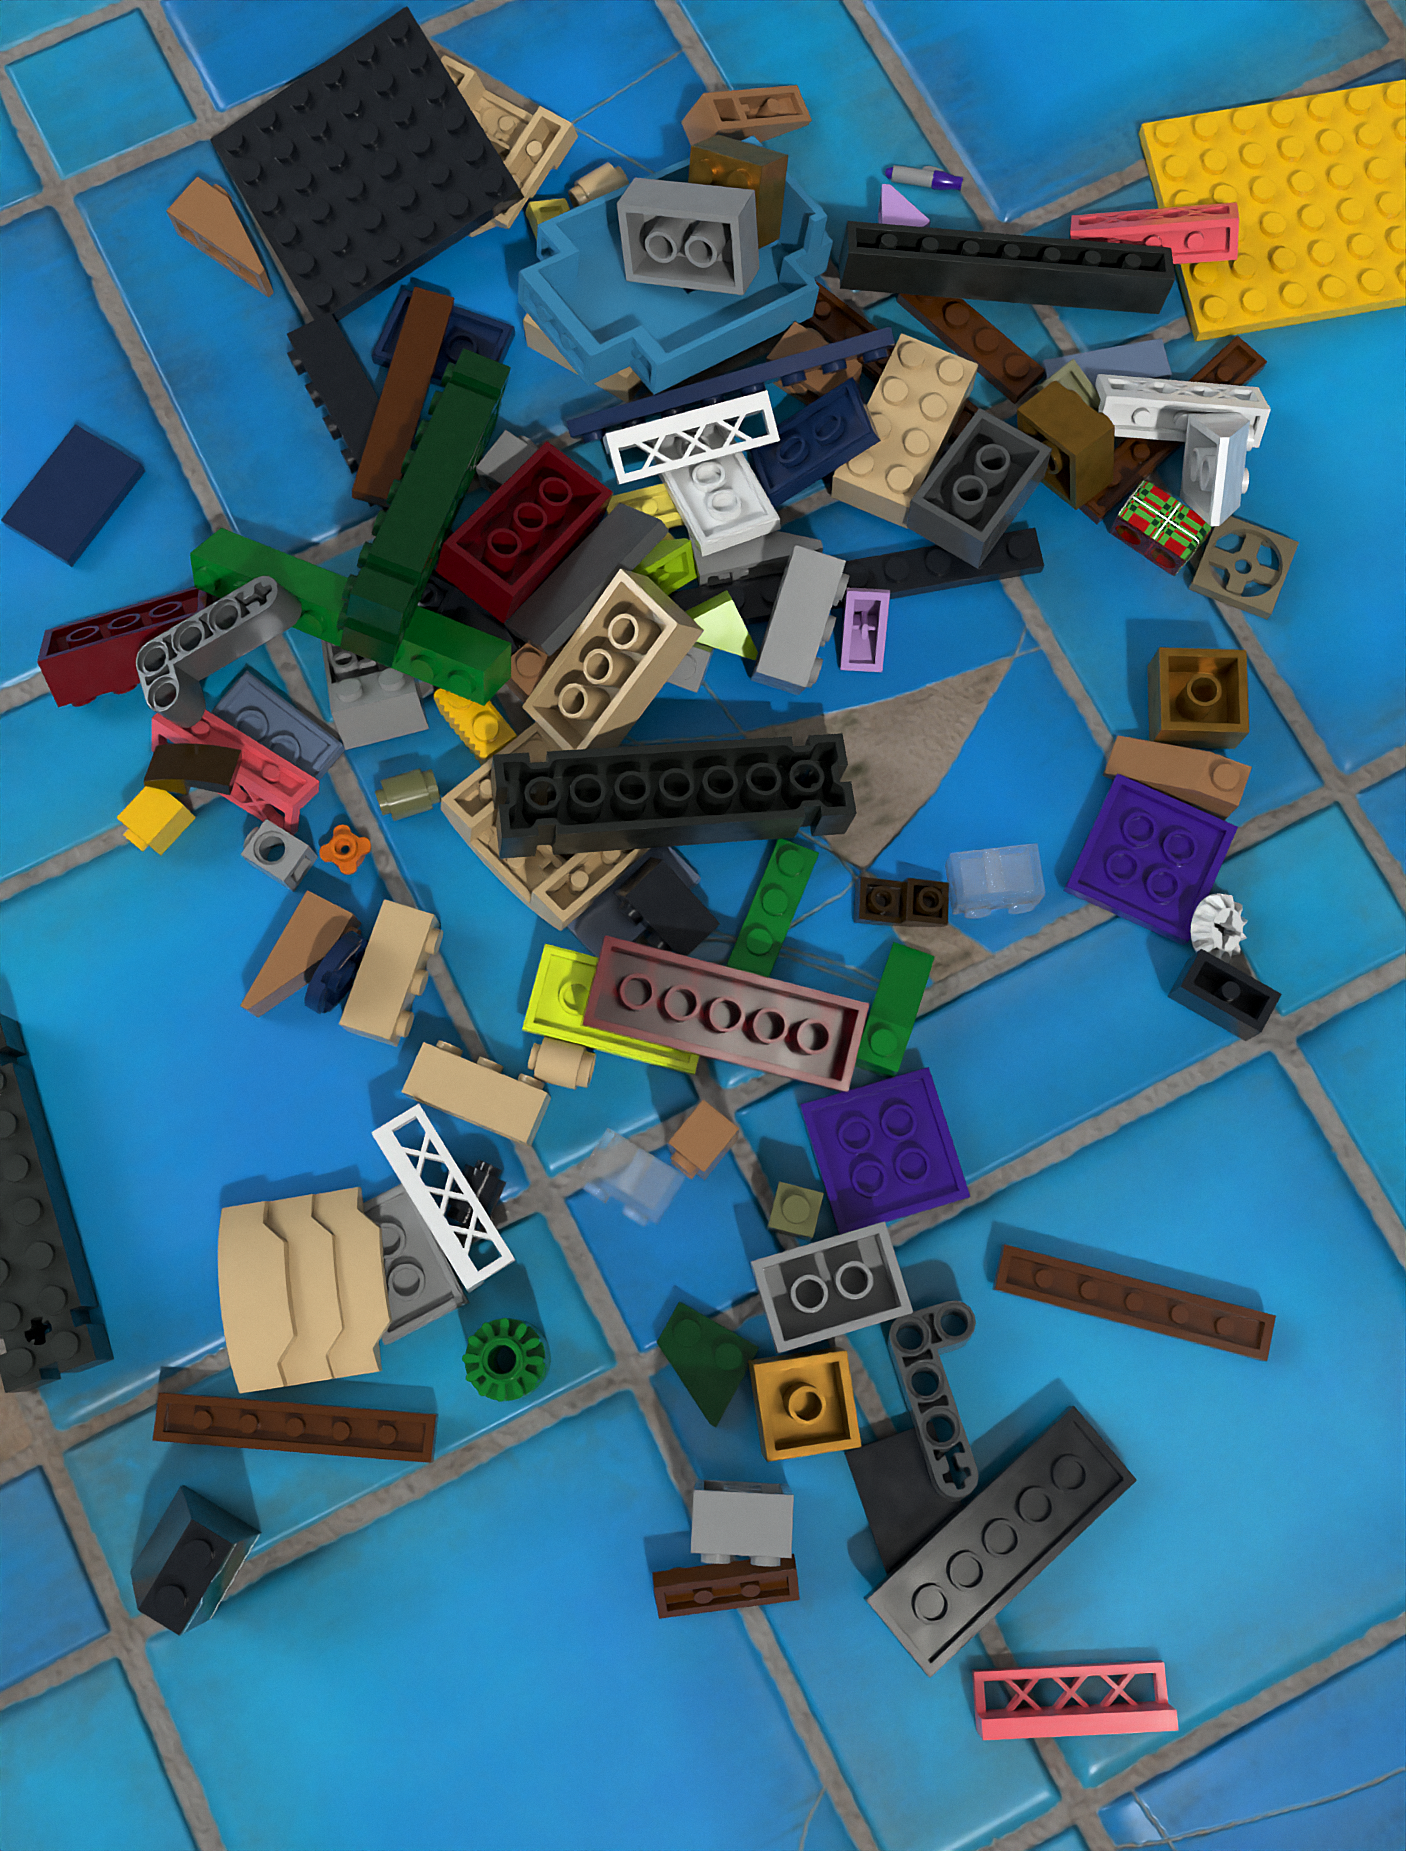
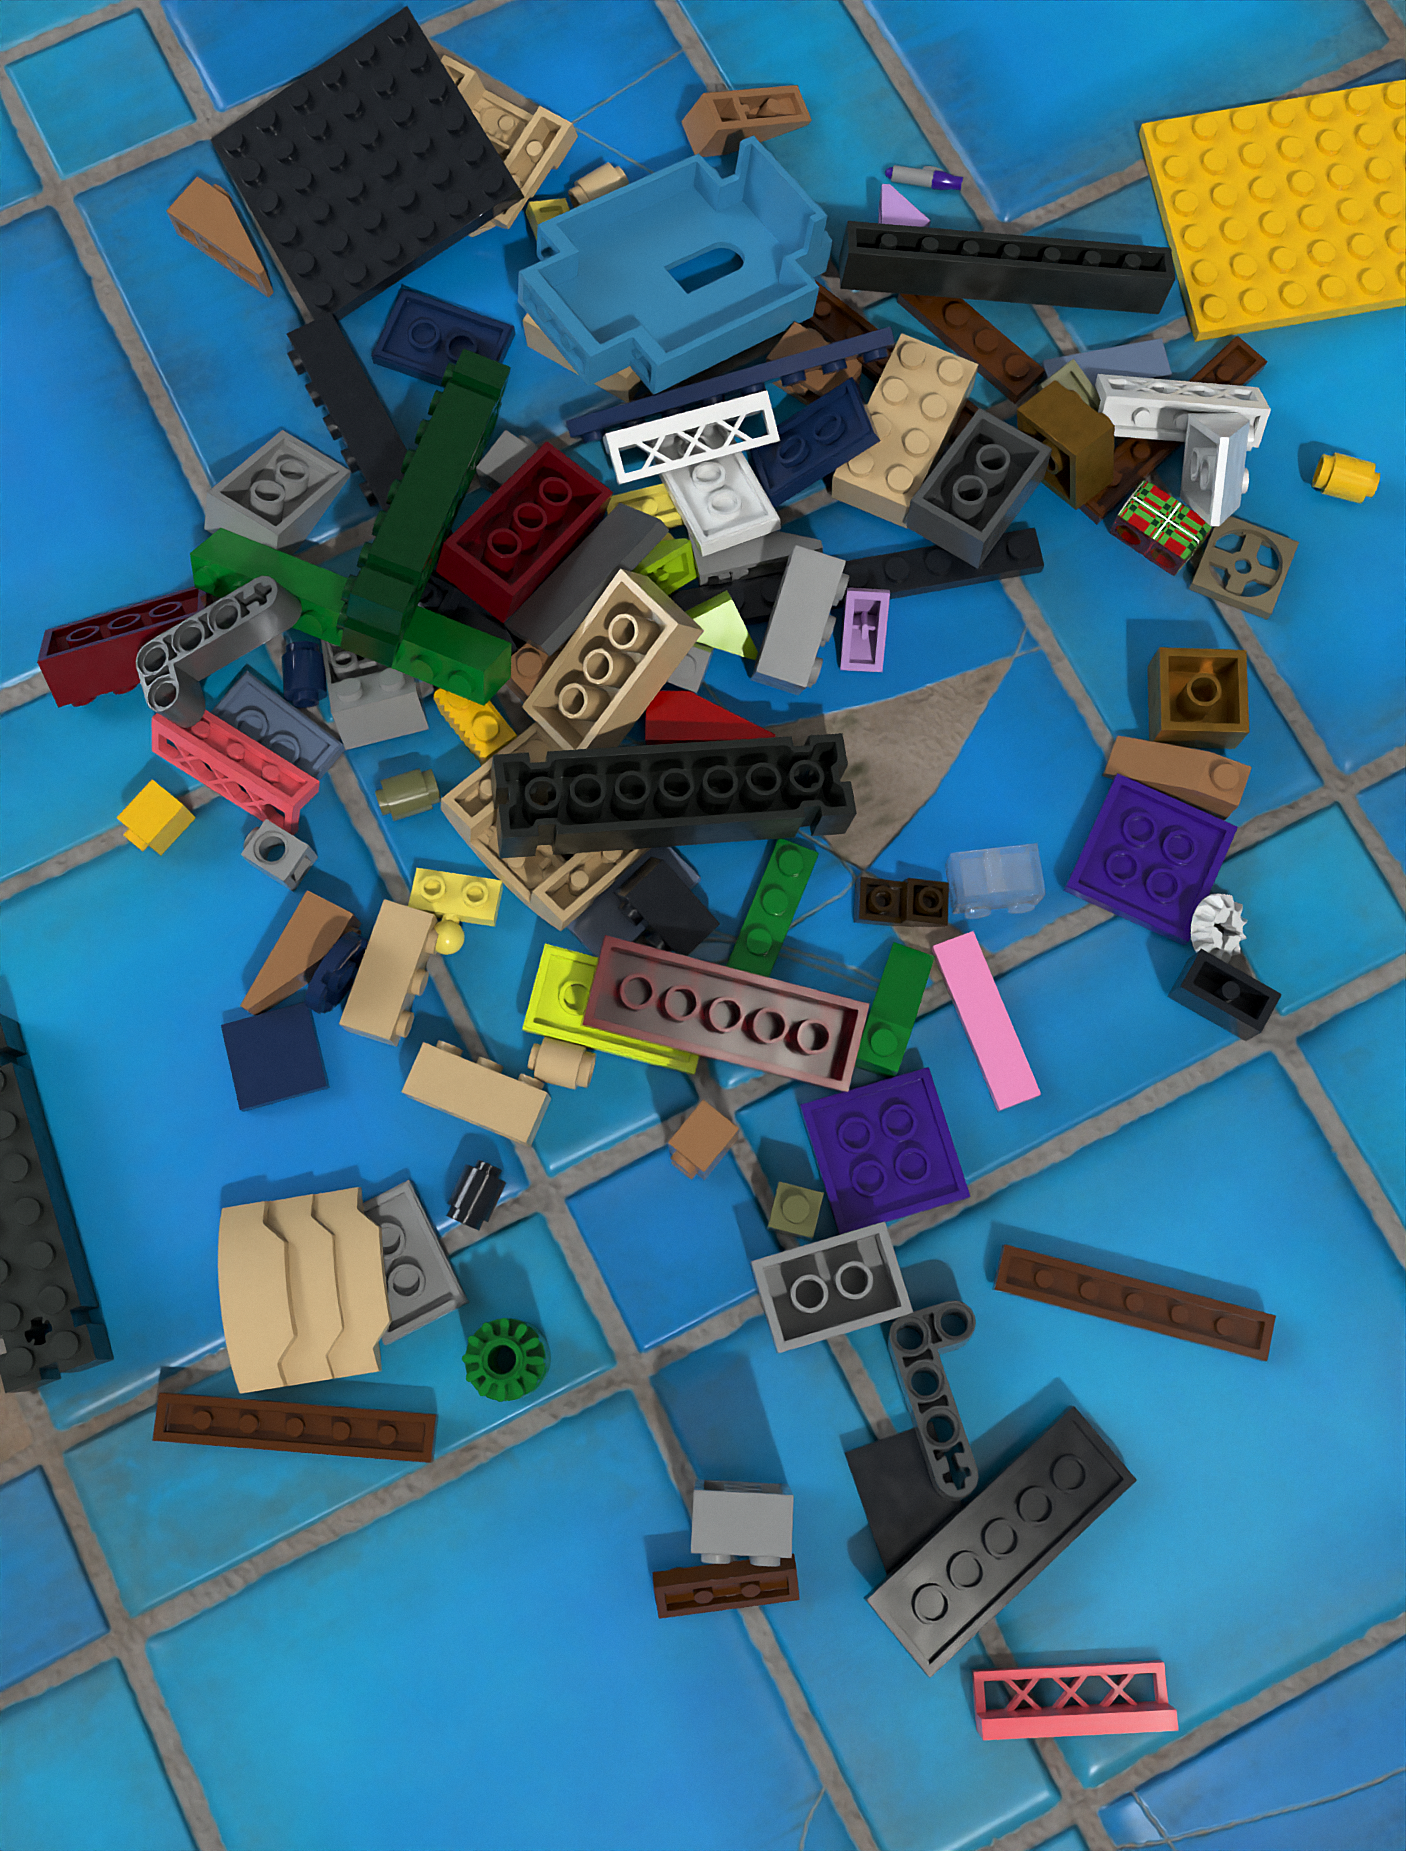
dark blue tile [1,424,145,567] -> none
black slope [130,1485,262,1636] -> none
dark brown slope [143,743,242,795] -> none
orange plate [319,824,371,875] -> none
reddish brown tile [352,287,454,508] -> none
white fence [371,1104,515,1293] -> none
clear brick [578,1128,686,1227] -> none
light grey brick [617,178,760,295] -> none
dark green wing [657,1302,759,1427] -> none
pearl gold brick [688,135,788,249] -> none
pearl gold brick [748,1347,862,1462] -> none
coral fence [1070,202,1239,264] -> none
none -> light grey slope [204,430,351,555]
none -> dark blue tile [221,1002,330,1112]
none -> dark blue brick [281,641,327,708]
none -> light yellow plate [408,868,503,955]
none -> red slope [645,691,775,745]
none -> bright pink tile [931,931,1041,1112]
none -> yellow brick [1312,452,1380,504]

